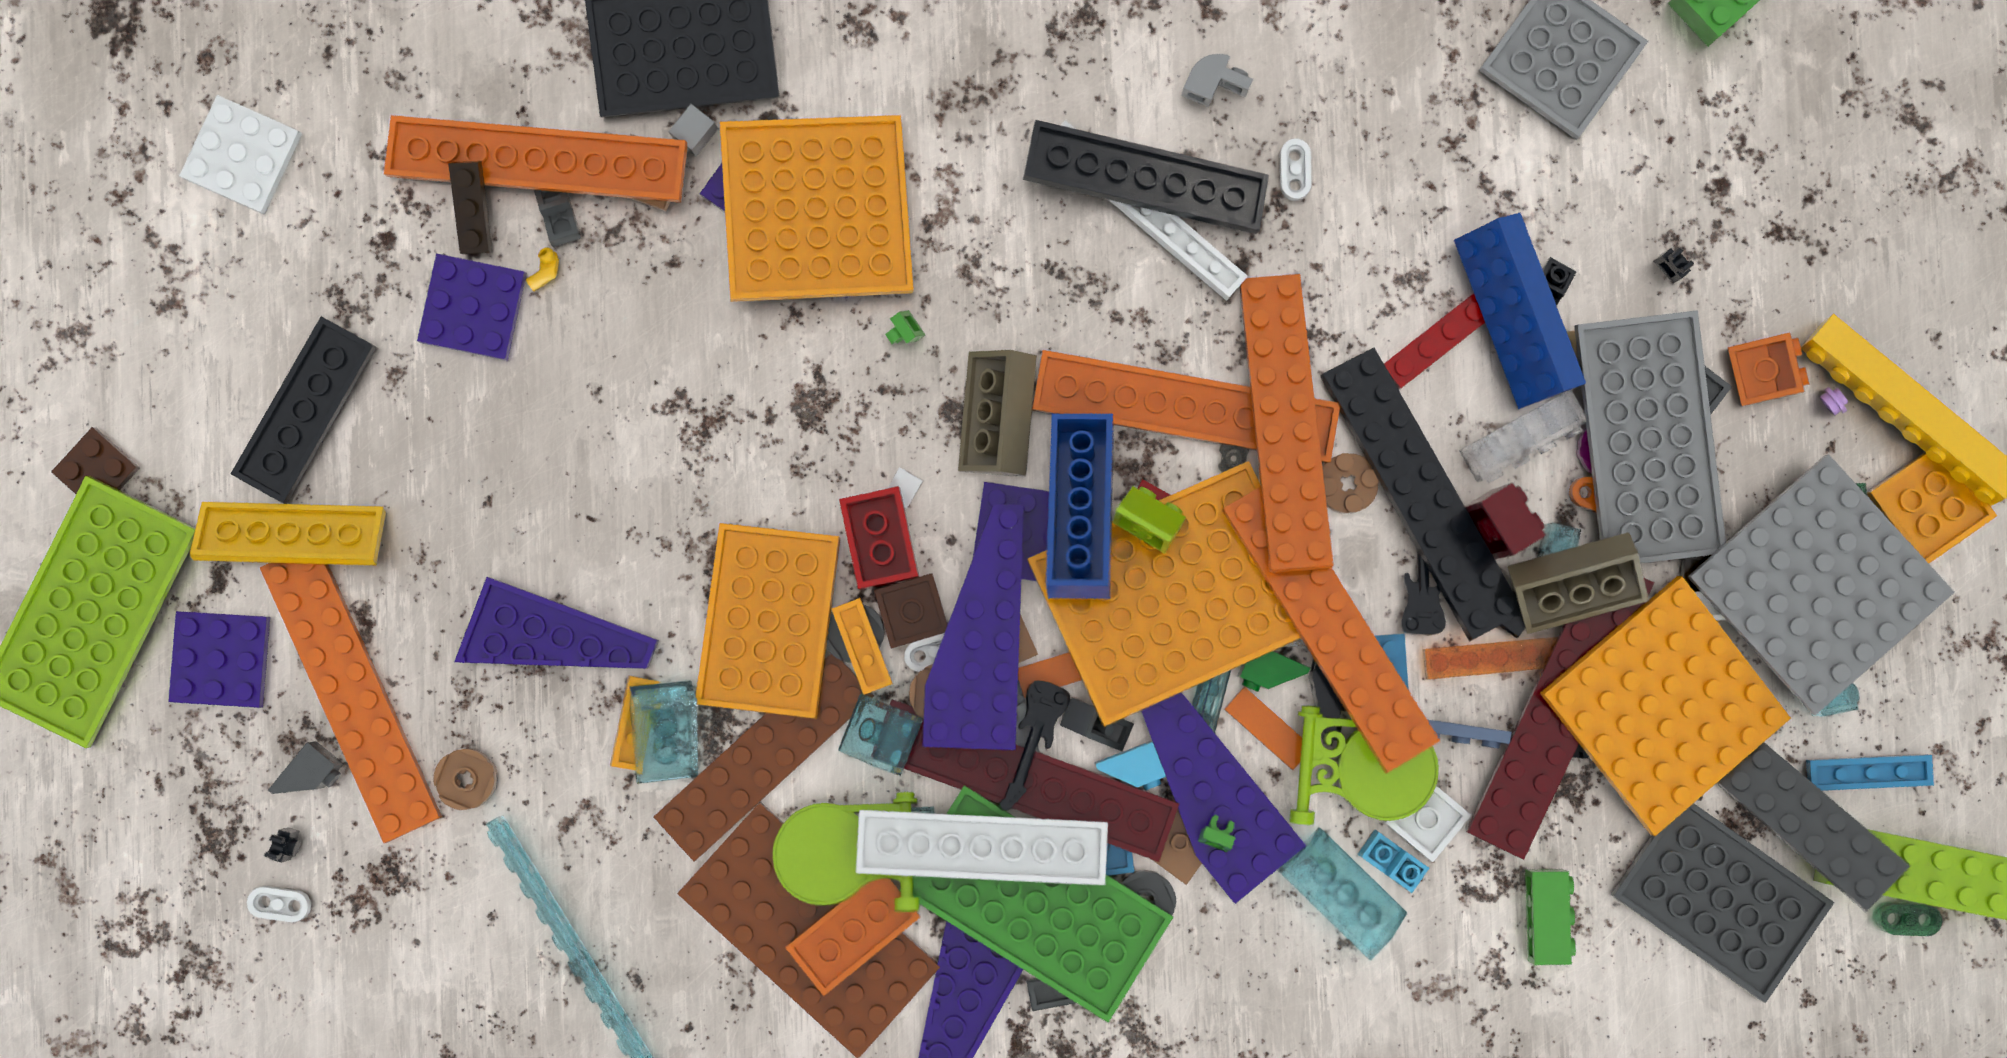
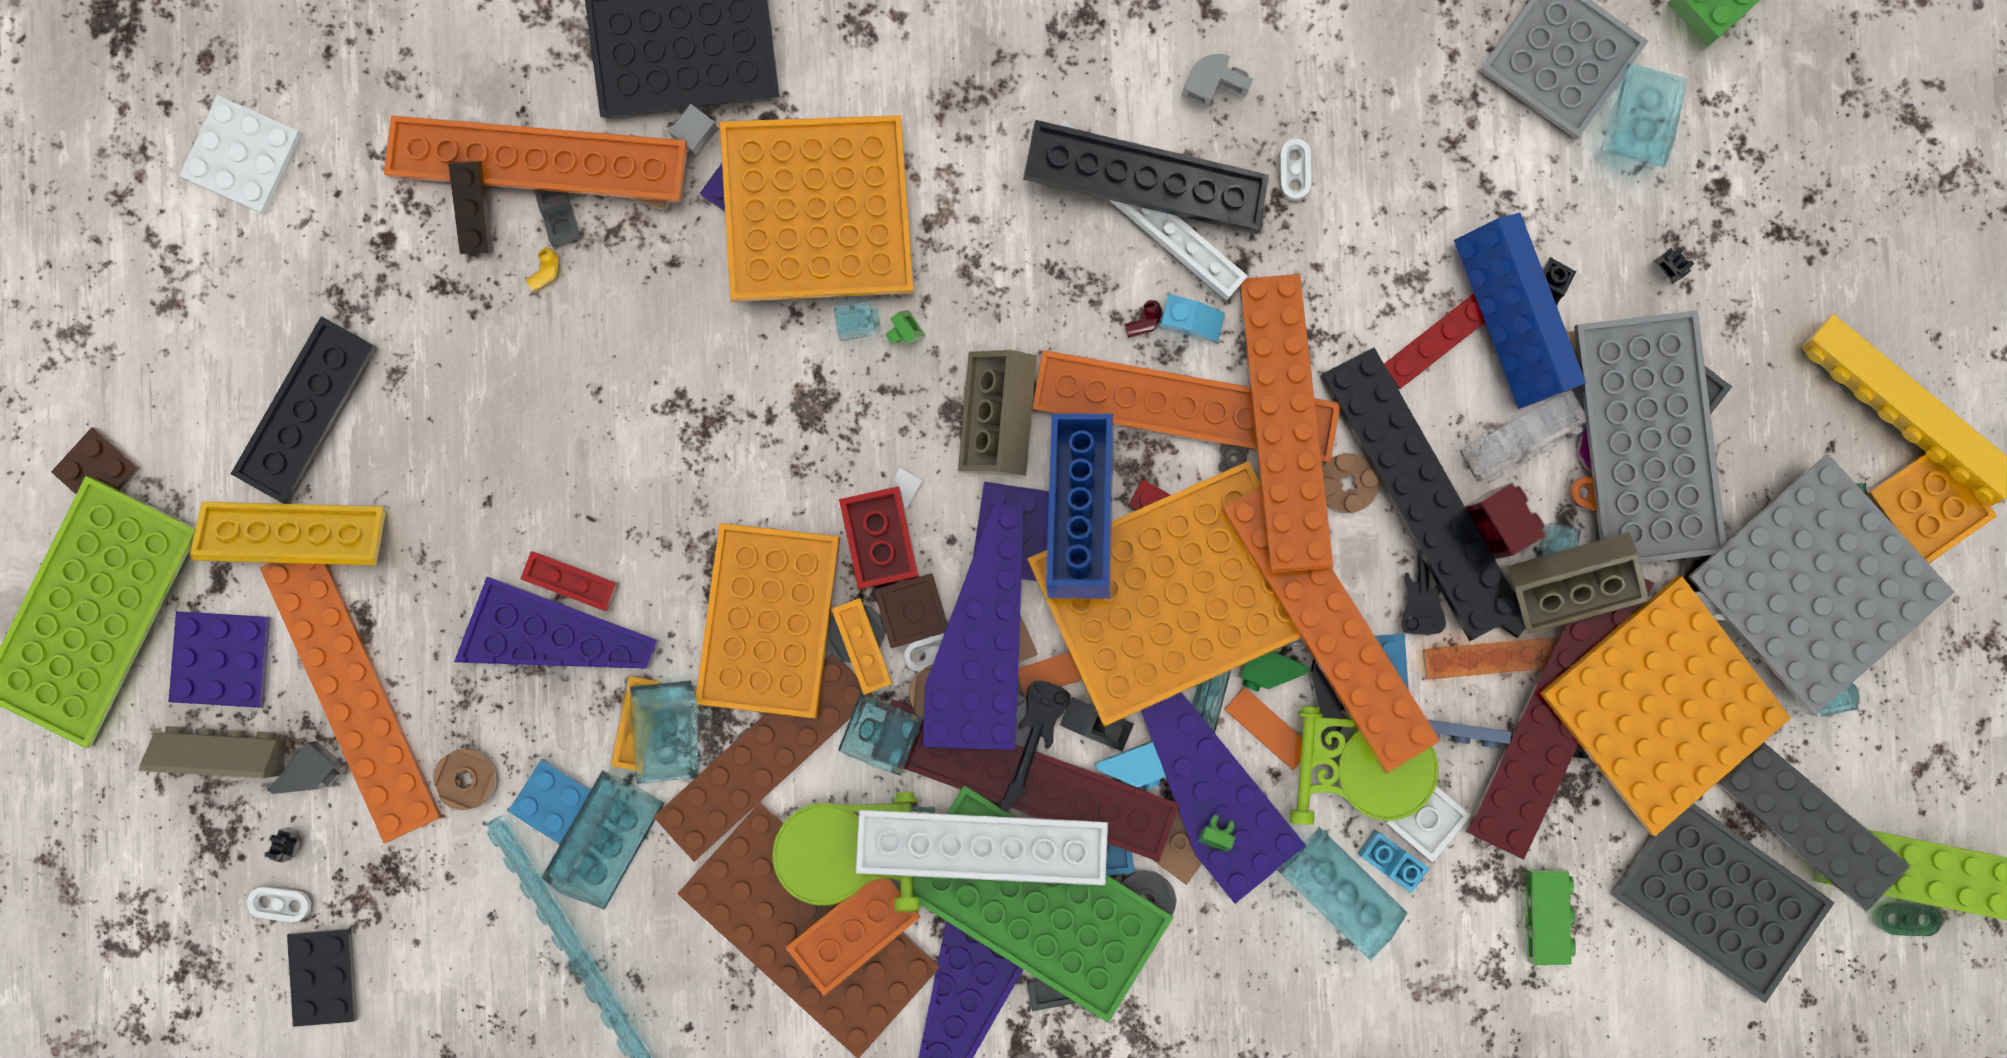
dark purple plate [417,253,527,361] -> none
lime slope [1112,486,1186,554] -> none
orange plate [1728,332,1810,406] -> none
dark azure plate [1806,754,1934,791] -> none
lavender plate [1820,387,1848,416] -> none
none -> dark tan slope [139,726,286,778]
none -> black plate [287,928,357,1027]
none -> dark azure plate [508,759,594,844]
none -> red plate [520,551,618,611]
none -> clear light blue slope [541,770,664,910]
none -> clear light blue brick [834,301,880,341]
none -> dark red arm [1124,300,1162,338]
none -> medium azure slope [1159,294,1225,343]
none -> clear light blue slope [1600,62,1688,168]

